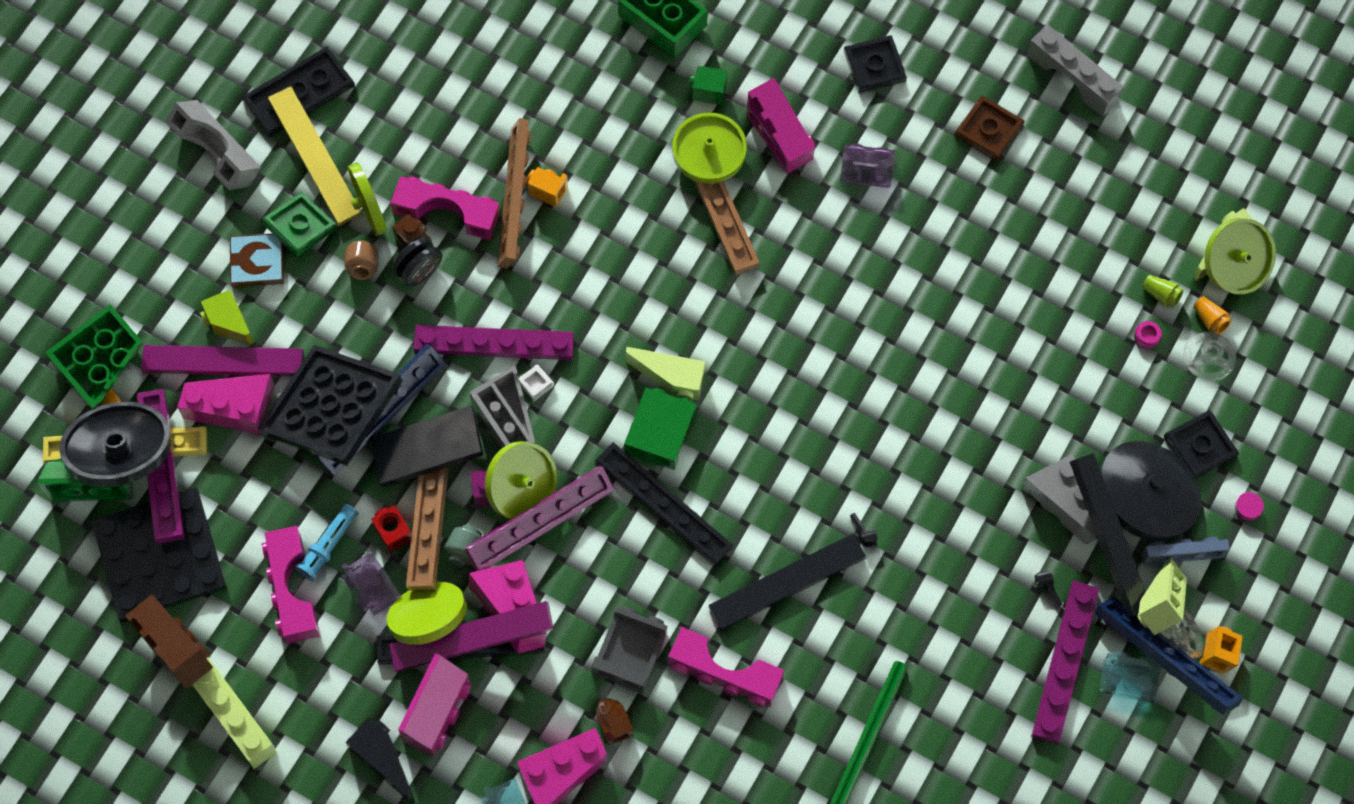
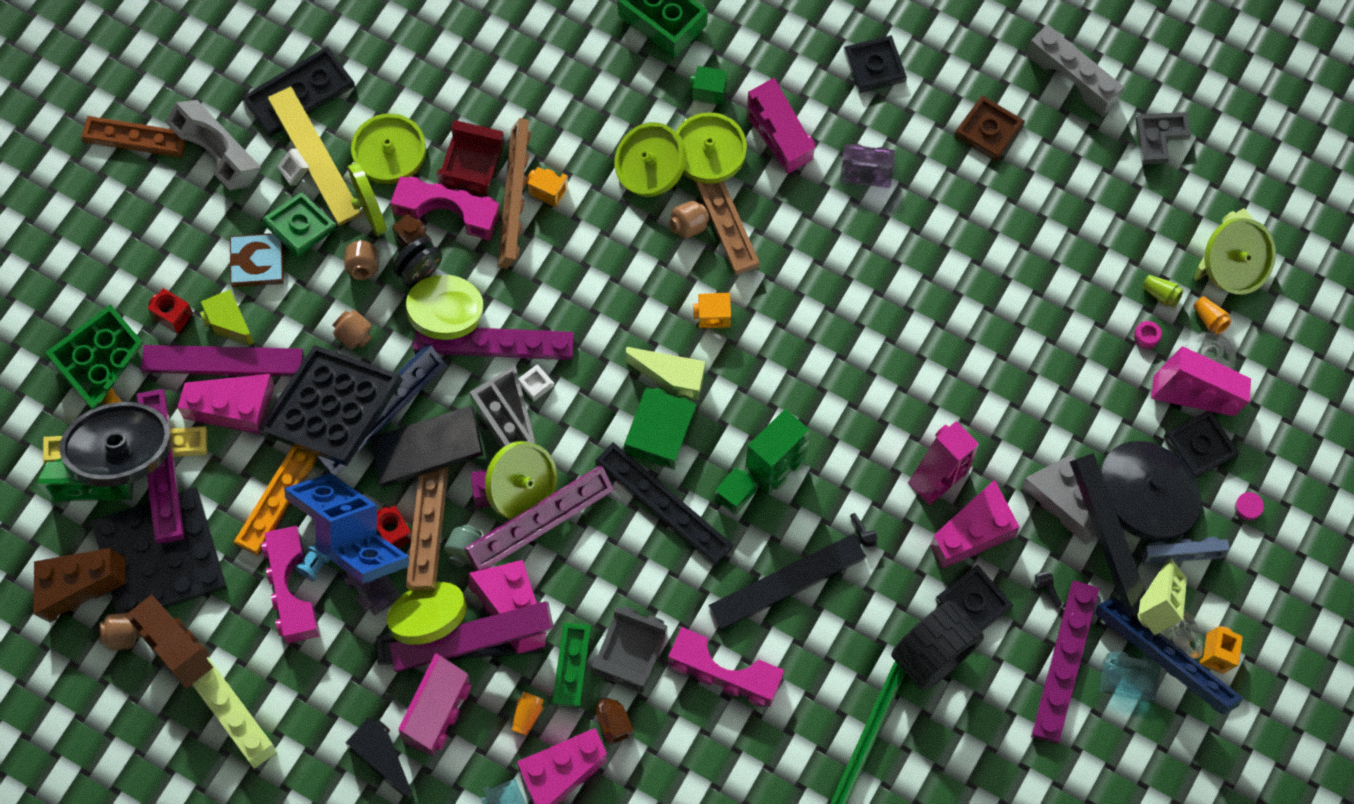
none -> reddish brown wedge [33,548,125,623]
none -> dark orange tile [81,116,187,158]
none -> medium nougat head [99,613,141,651]
none -> red brick [147,288,193,334]
none -> light orange tile [234,446,317,557]
none -> white tile [277,149,310,186]
none -> blue bracket [284,473,409,583]
none -> medium nougat head [332,310,372,350]
none -> lime piece [351,114,426,184]
none -> lime piece [406,275,483,340]
none -> dark red panel [437,120,505,196]
none -> light orange cone [511,692,544,736]
none -> green plate [552,622,591,709]
none -> lime piece [615,122,687,197]
none -> medium nougat head [669,201,709,238]
none -> light orange brick [693,293,731,328]
none -> green brick [715,467,757,516]
none -> green brick [745,408,810,494]
none -> black tyre [891,601,984,691]
none -> dark pink wedge [908,421,979,505]
none -> dark pink wedge [930,480,1020,569]
none -> black tile [935,564,1014,632]
none -> dark grey plate [1135,112,1191,164]
none -> dark pink wedge [1151,346,1251,417]

